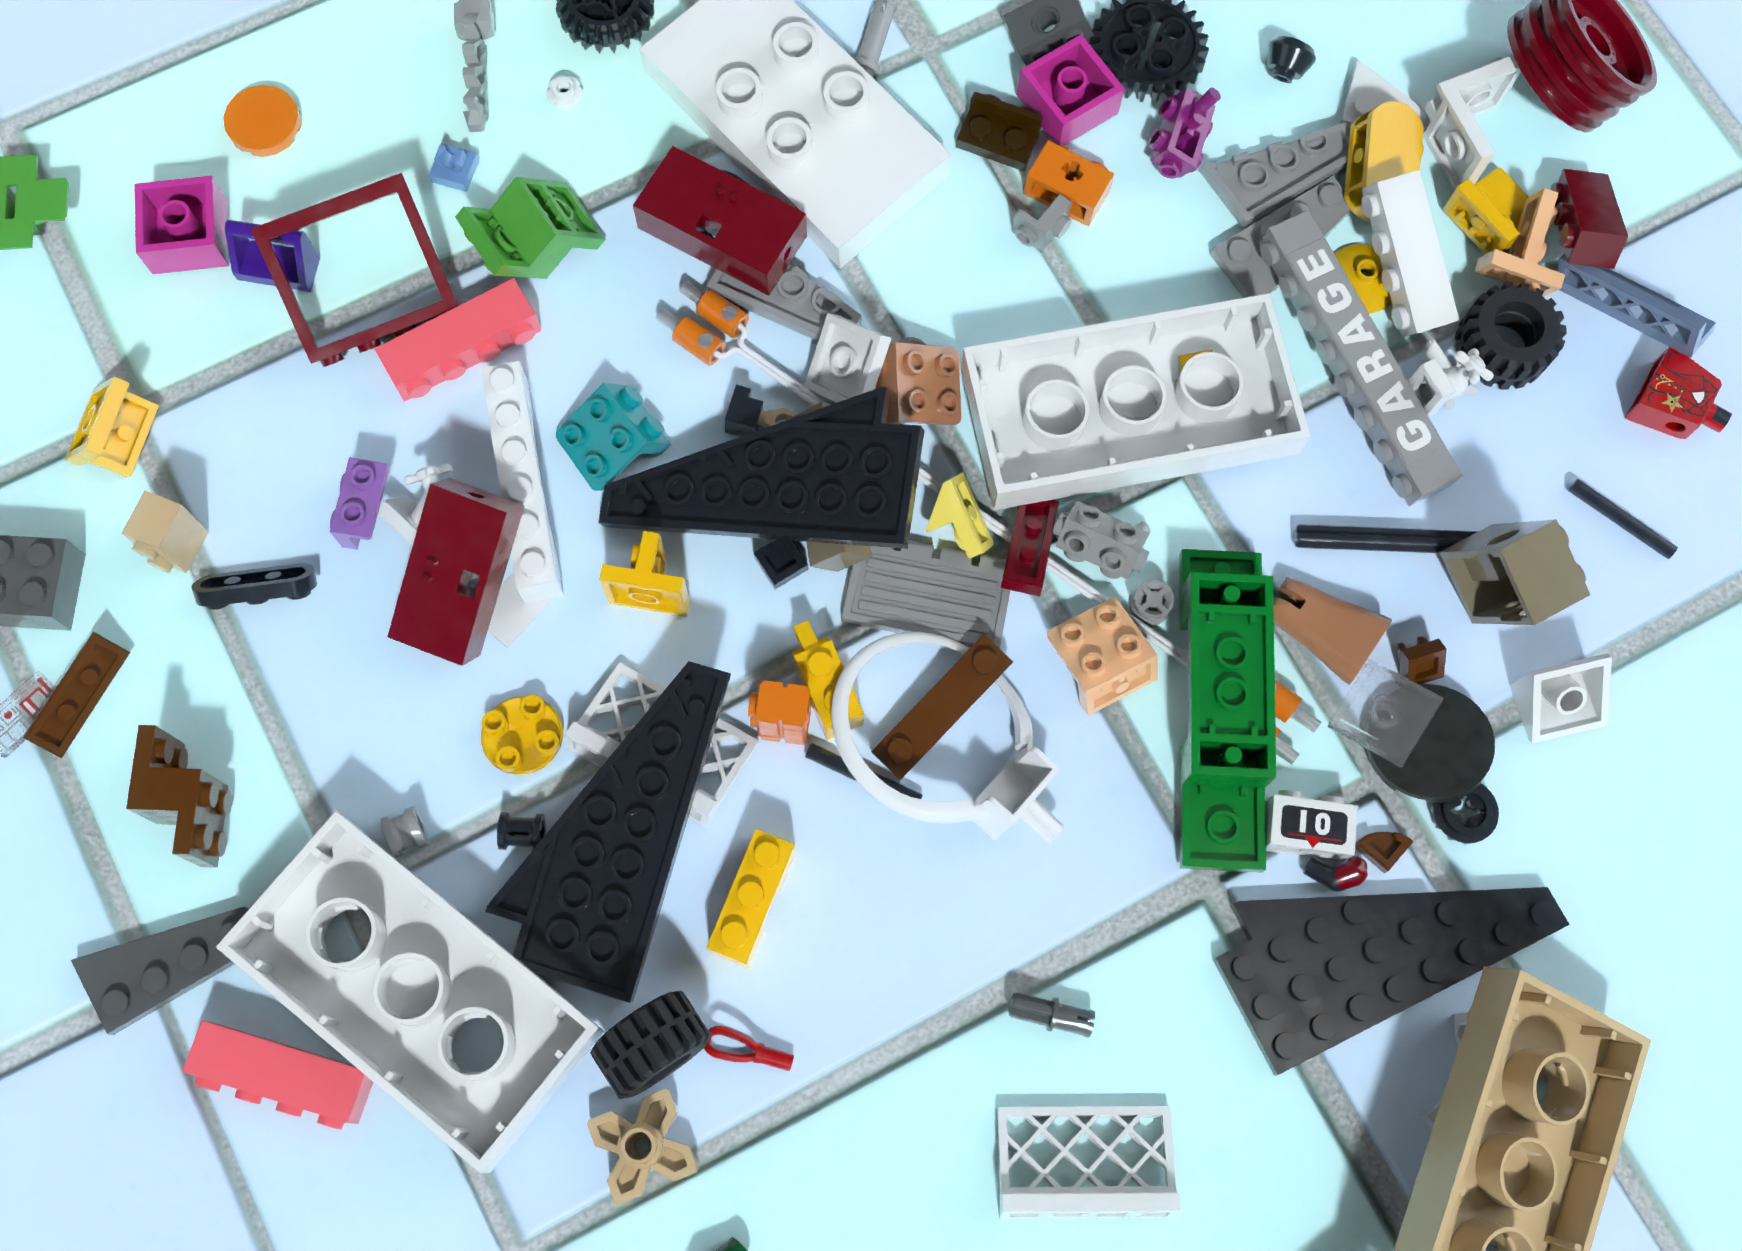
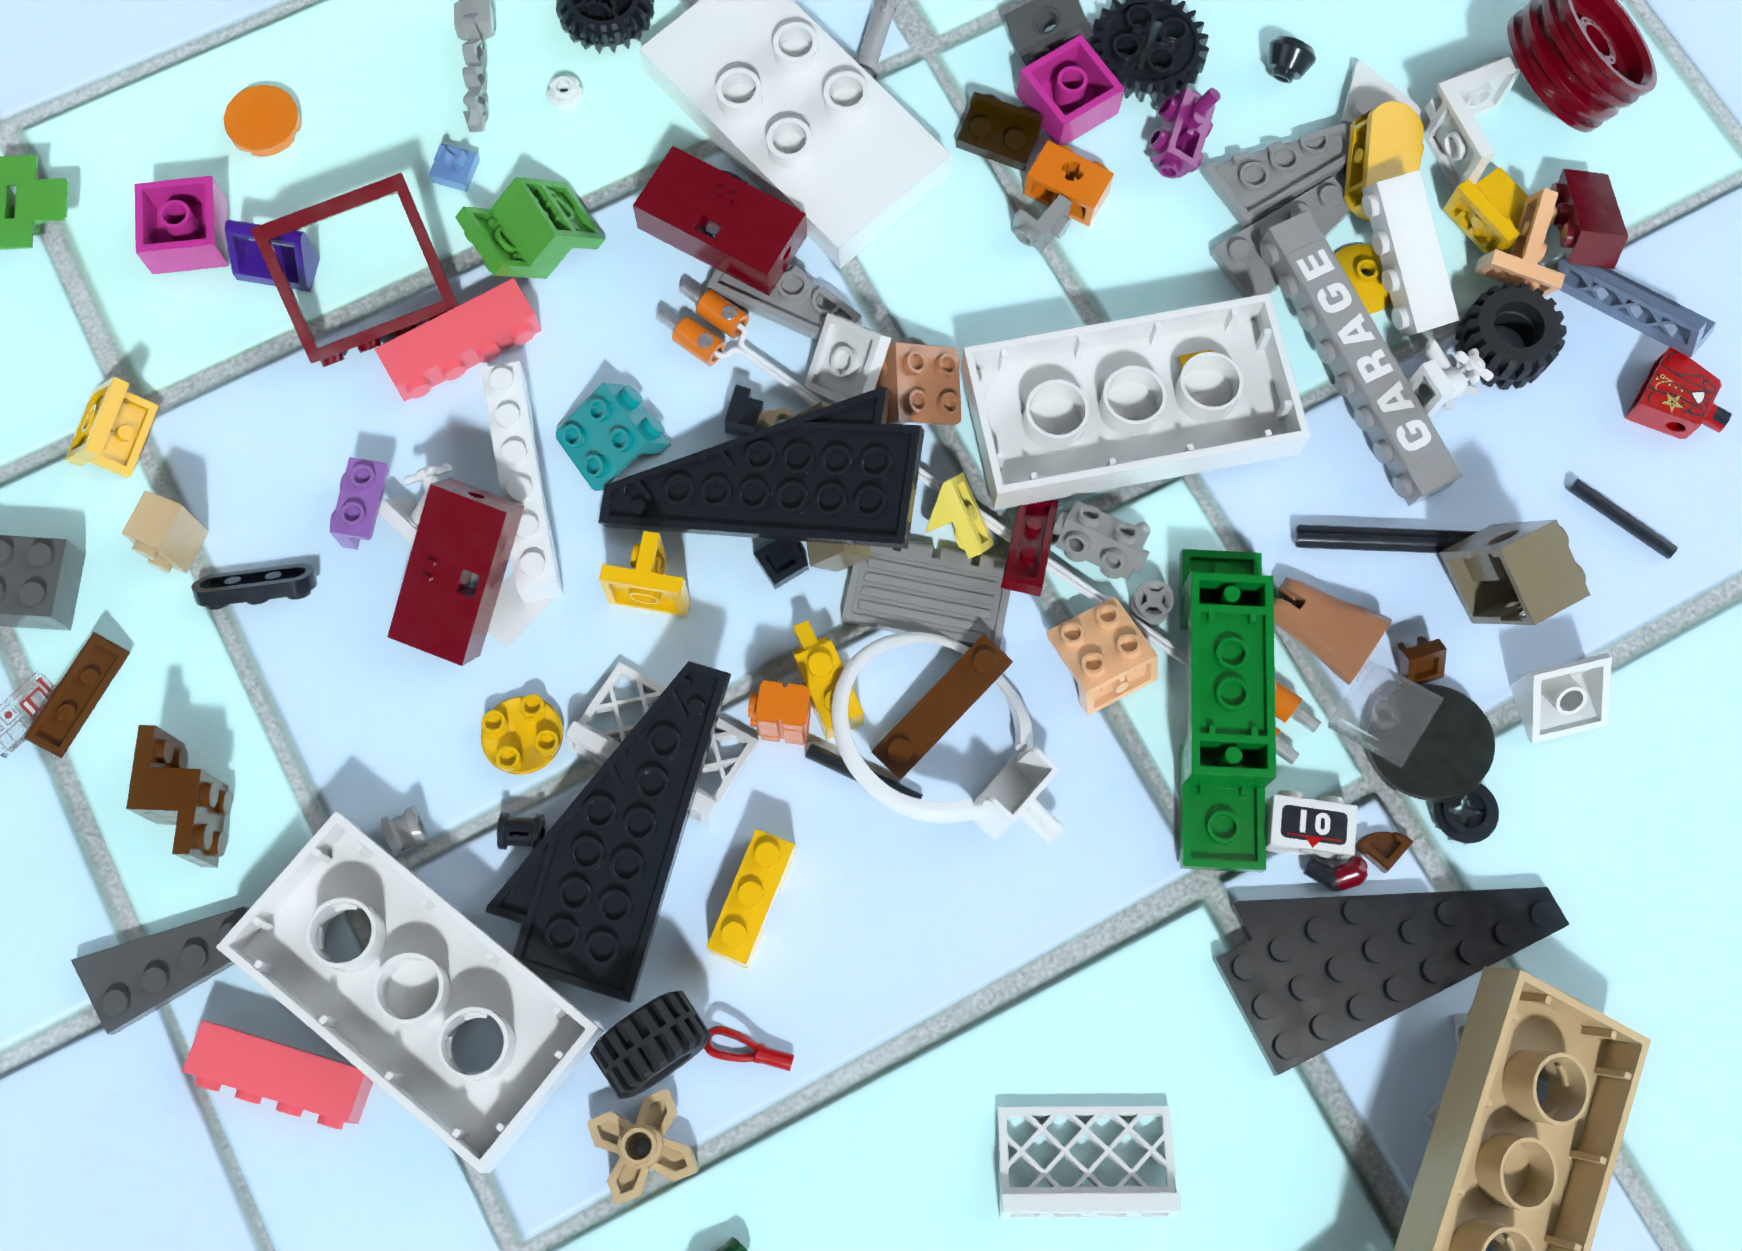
dark grey axle [1008,993,1095,1038] -> none

